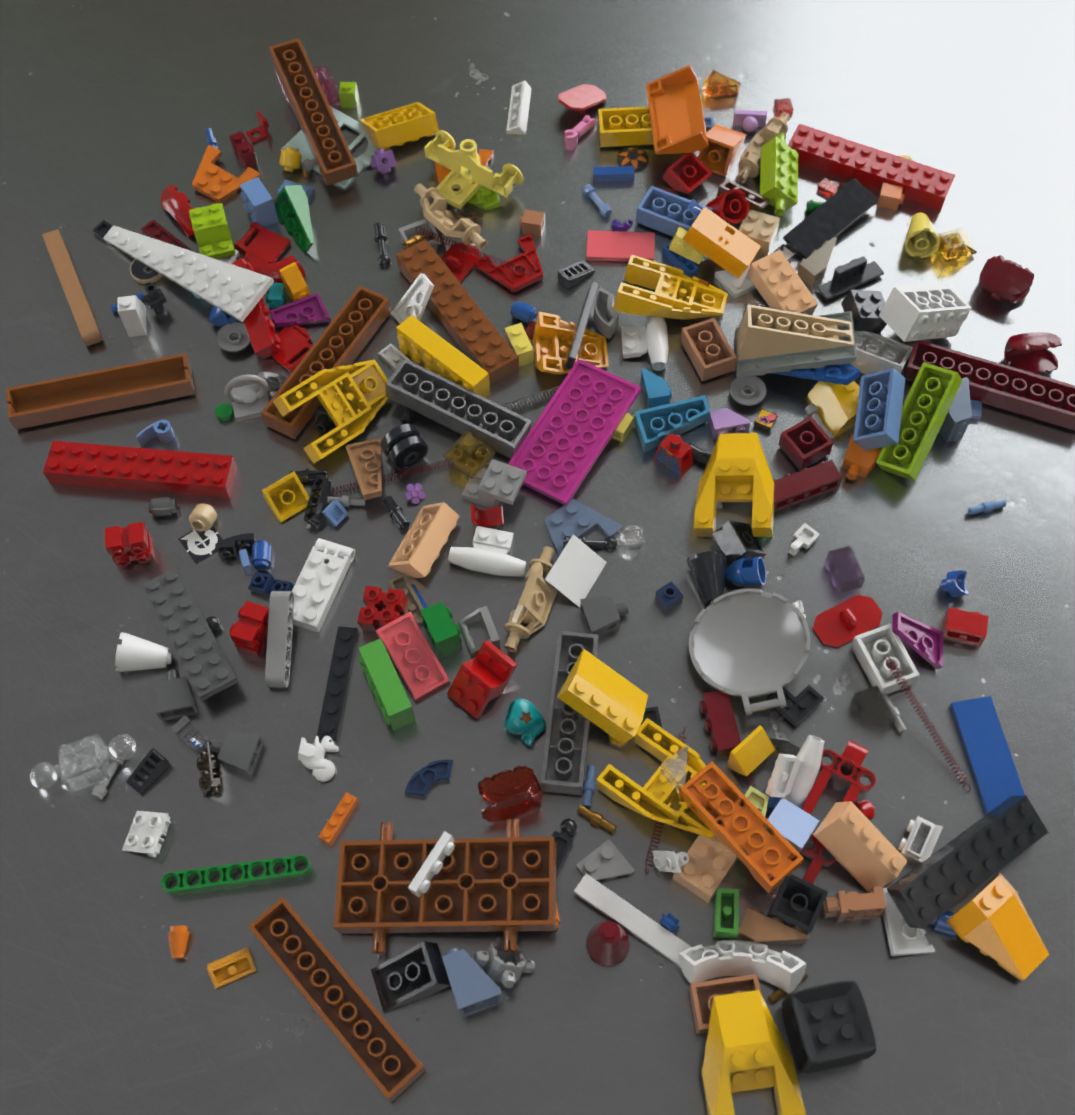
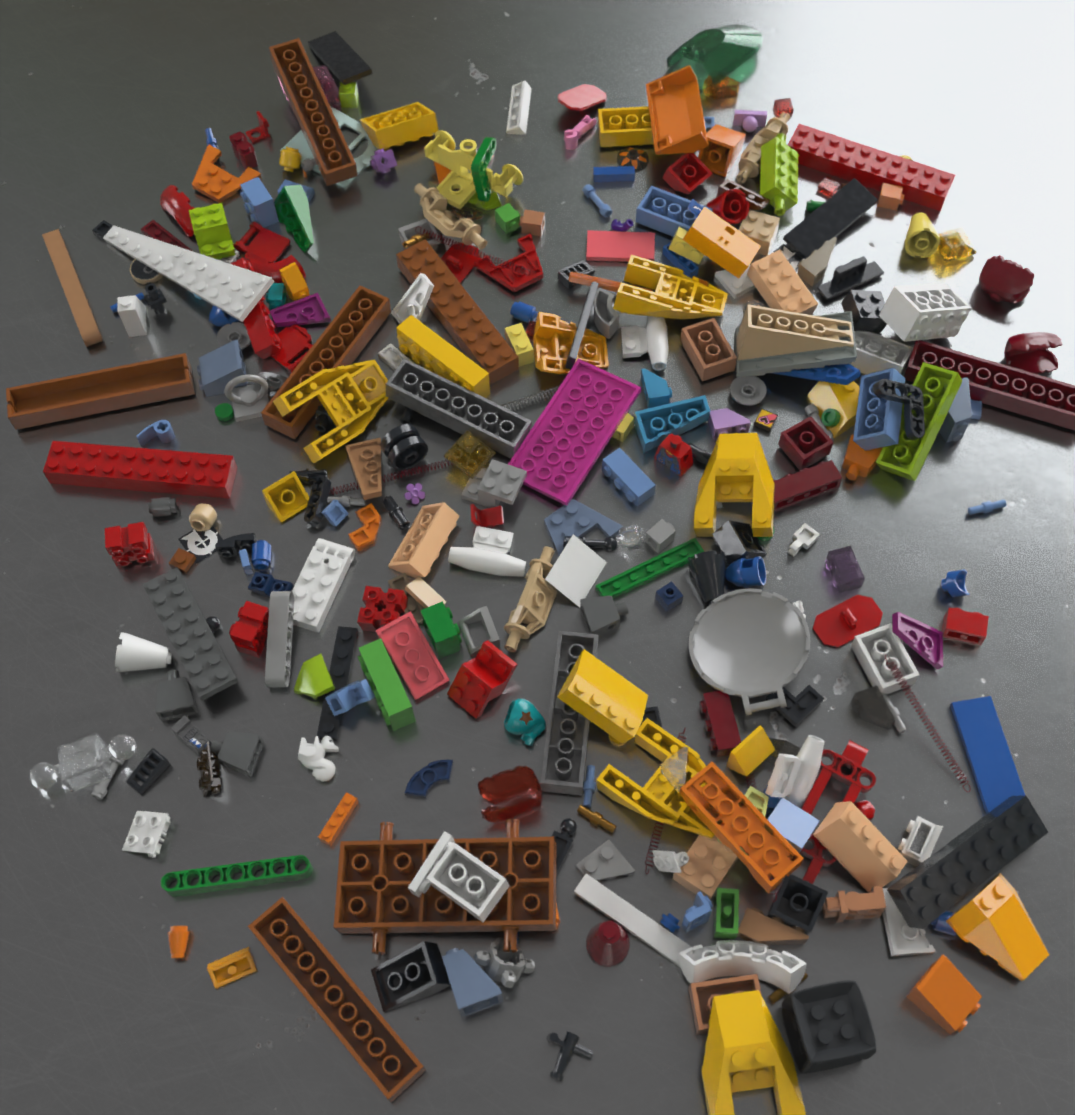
black pin [374,222,391,268] -> none
none -> dark orange plate [169,548,197,574]
none -> sand blue slope [197,339,248,397]
none -> lime slope [294,654,335,700]
none -> black tile [308,31,373,85]
none -> medium blue brick [325,679,375,716]
none -> orange tile [348,503,382,552]
none -> tan tile [405,576,446,608]
none -> white brick [427,842,509,922]
none -> green beam [471,137,496,202]
none -> bright green brick [495,203,521,234]
none -> black piece [547,1031,594,1081]
none -> orange axle [569,272,653,292]
none -> green tile [595,538,705,599]
none -> medium blue brick [602,448,656,506]
none -> light grey brick [645,519,676,554]
none -> clear green windscreen [666,24,763,85]
none -> medium blue bracket [682,891,713,933]
none -> green tile [821,408,840,427]
none -> black beam [873,379,925,441]
none -> orange slope [906,954,982,1035]

